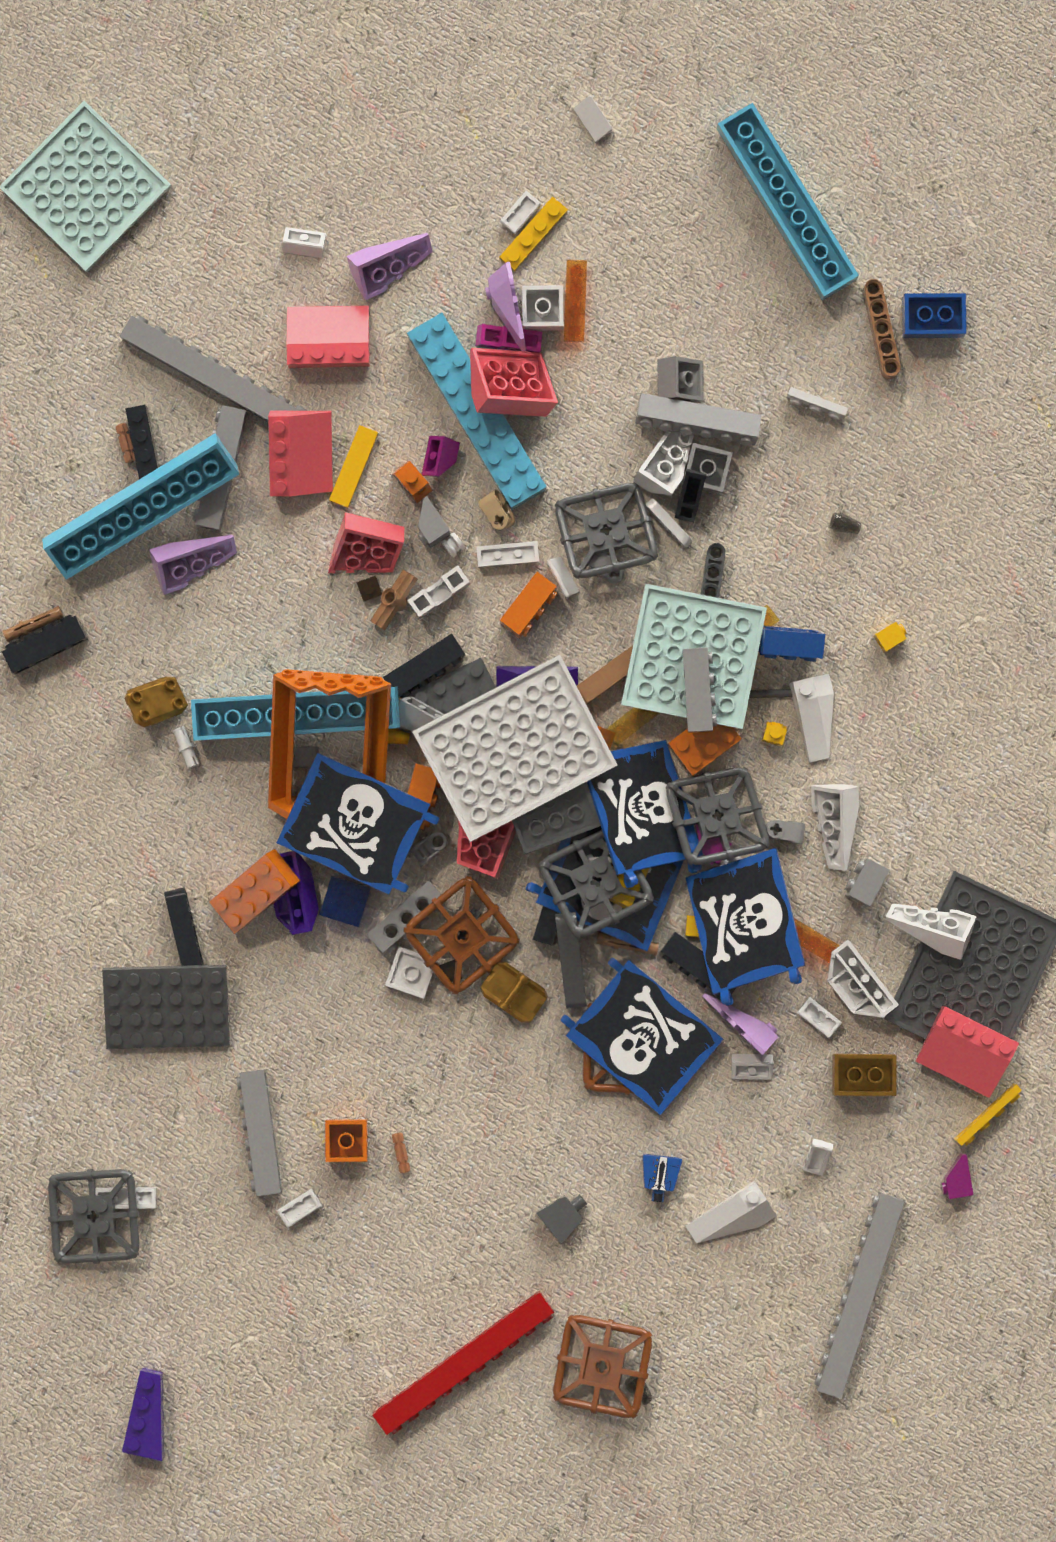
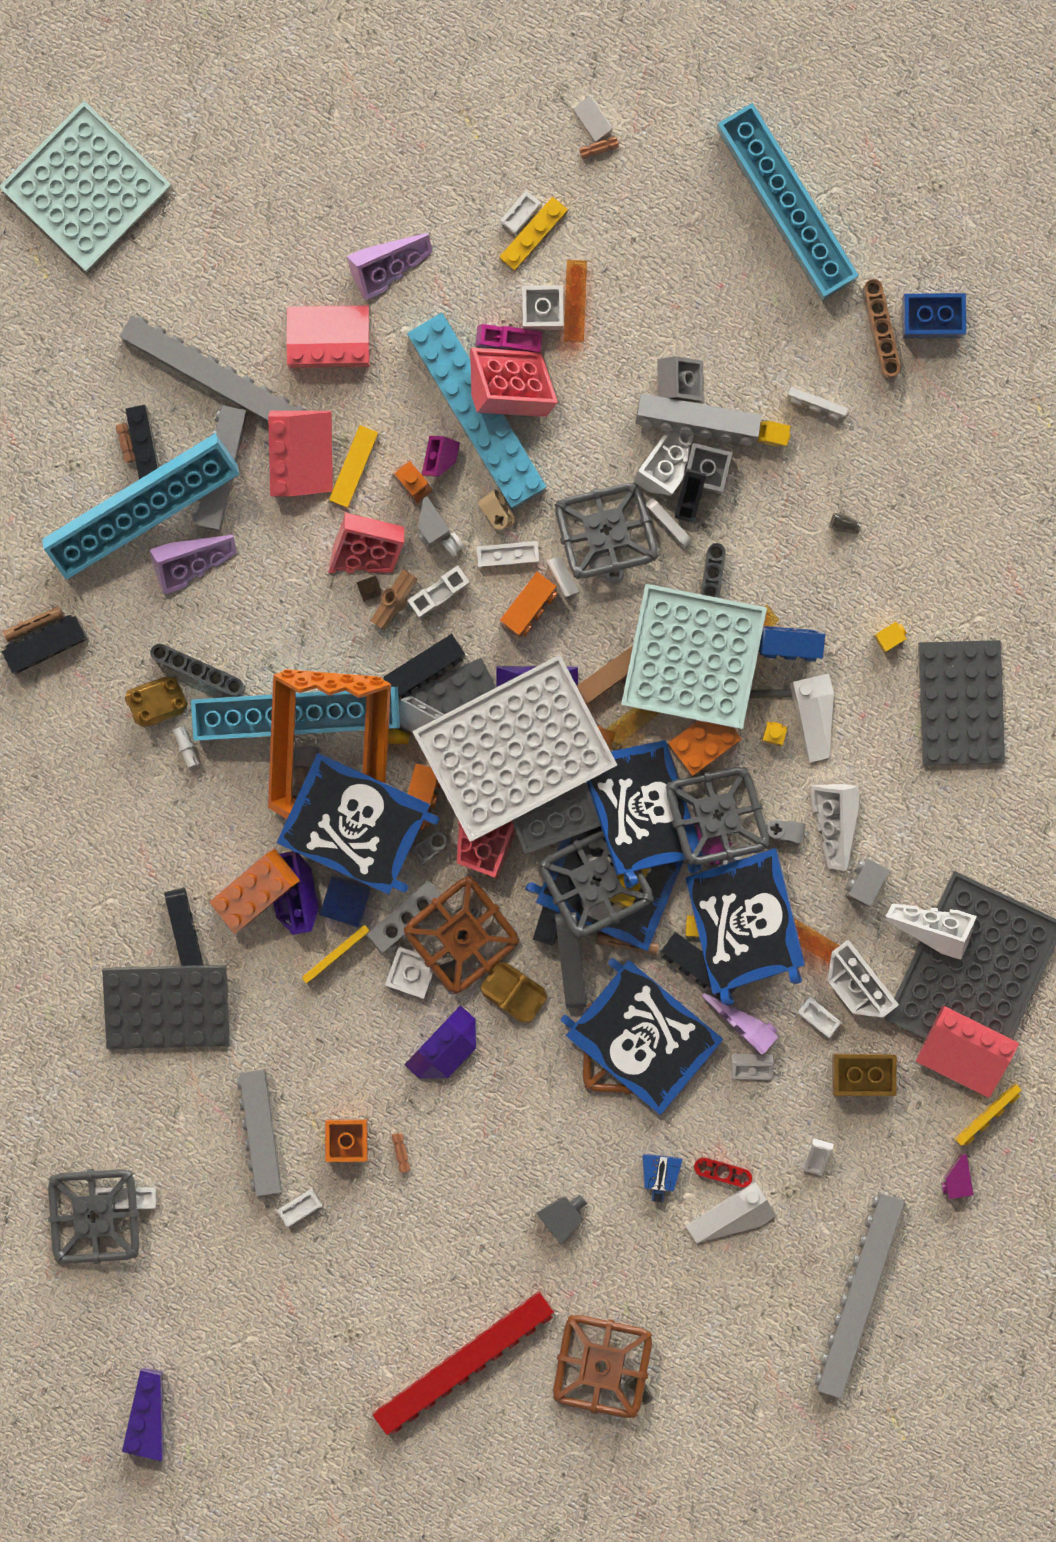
white slope [282,227,326,258] -> none
lavender wedge [485,262,526,351] -> none
light grey brick [683,647,717,733] -> none
none -> dark grey beam [150,643,245,697]
none -> yellow tile [302,925,370,984]
none -> dark purple wedge [404,1005,476,1079]
none -> nougat axle [579,137,619,159]
none -> red beam [694,1157,752,1187]
none -> yellow brick [757,421,791,447]
none -> dark grey plate [918,640,1005,765]

